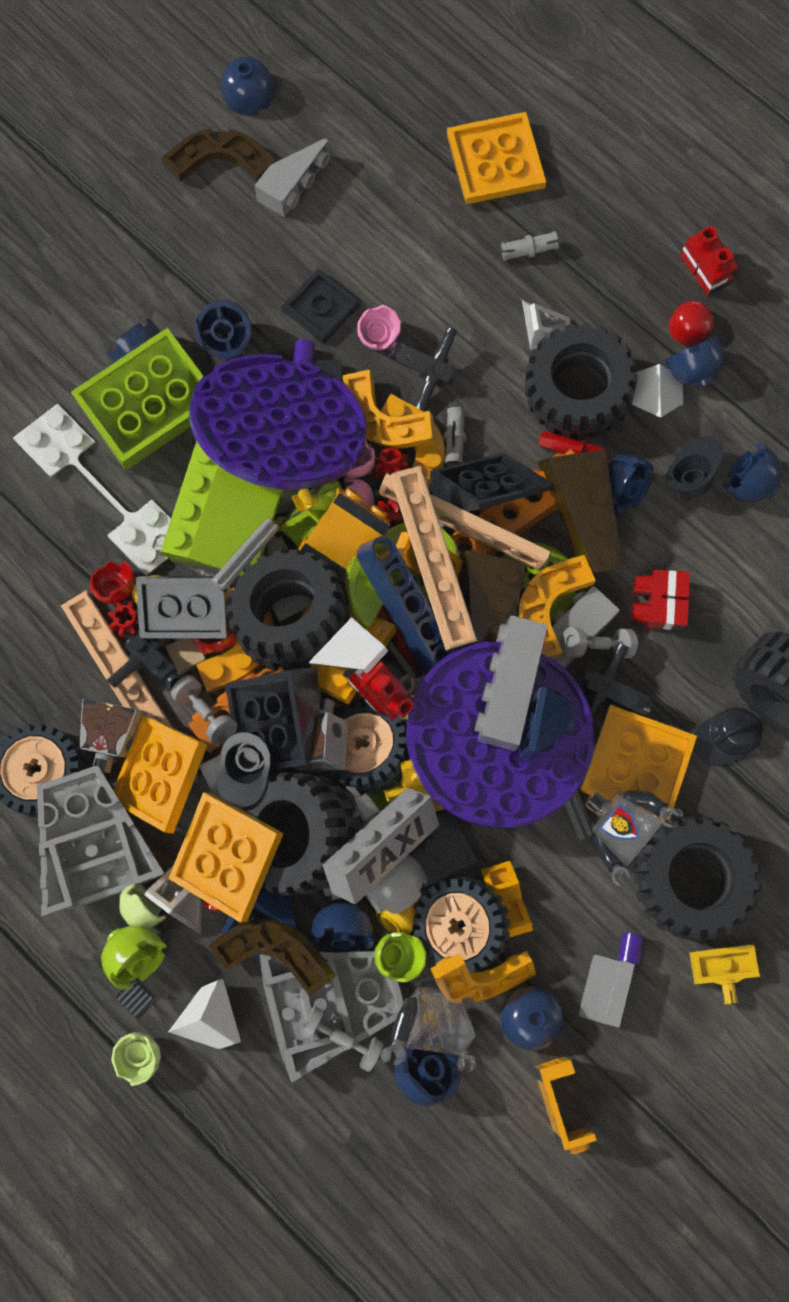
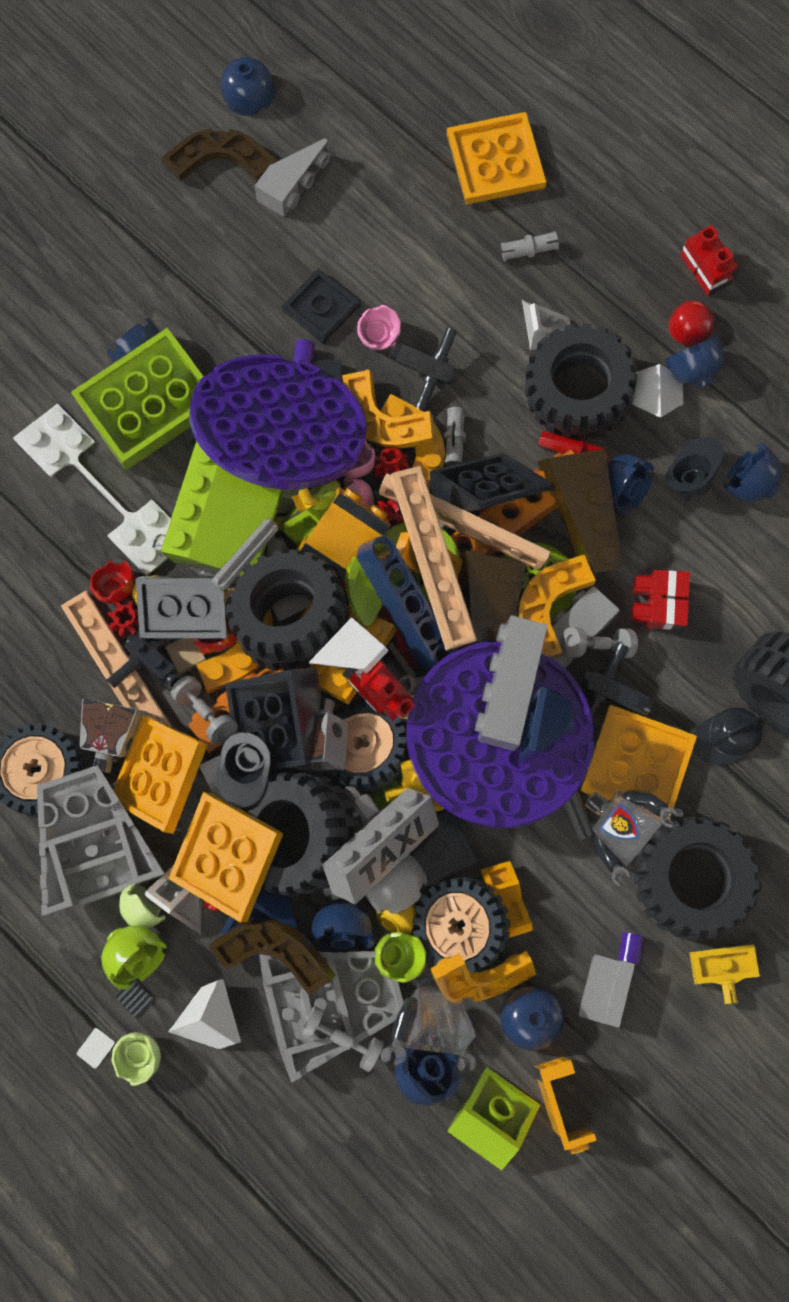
dark blue cylinder [194,299,252,359] -> none
none -> white sticker [77,1028,115,1068]
none -> lime slope [447,1067,540,1171]

